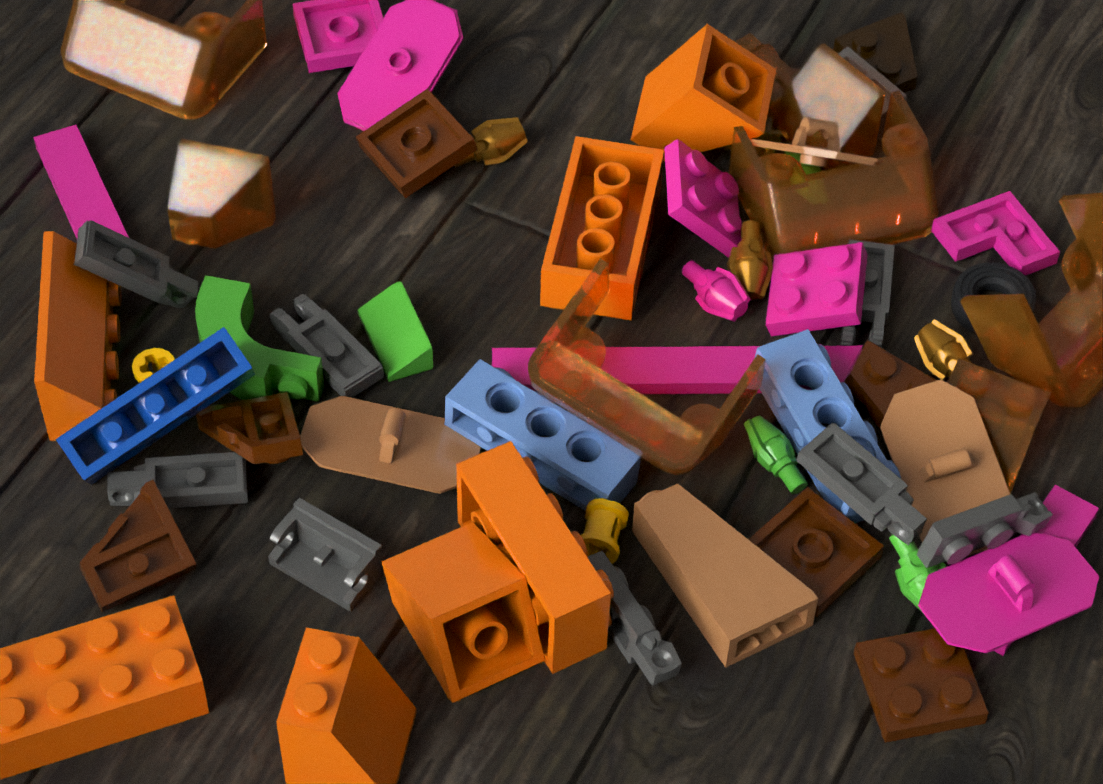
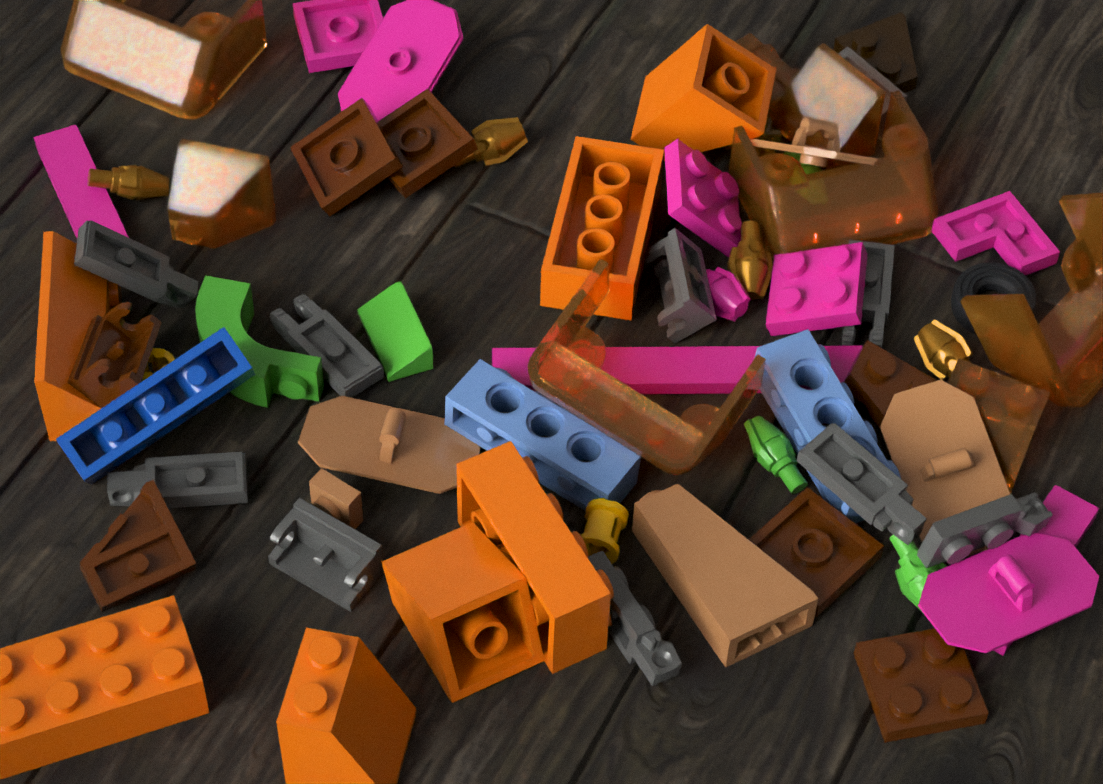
reddish brown wing [196,392,303,464] -> none
none -> reddish brown hinge [68,302,162,408]
none -> pearl gold piece [87,165,169,201]
none -> reddish brown plate [290,98,403,216]
none -> medium nougat plate [309,468,363,529]
none -> dark grey hinge [644,228,717,343]

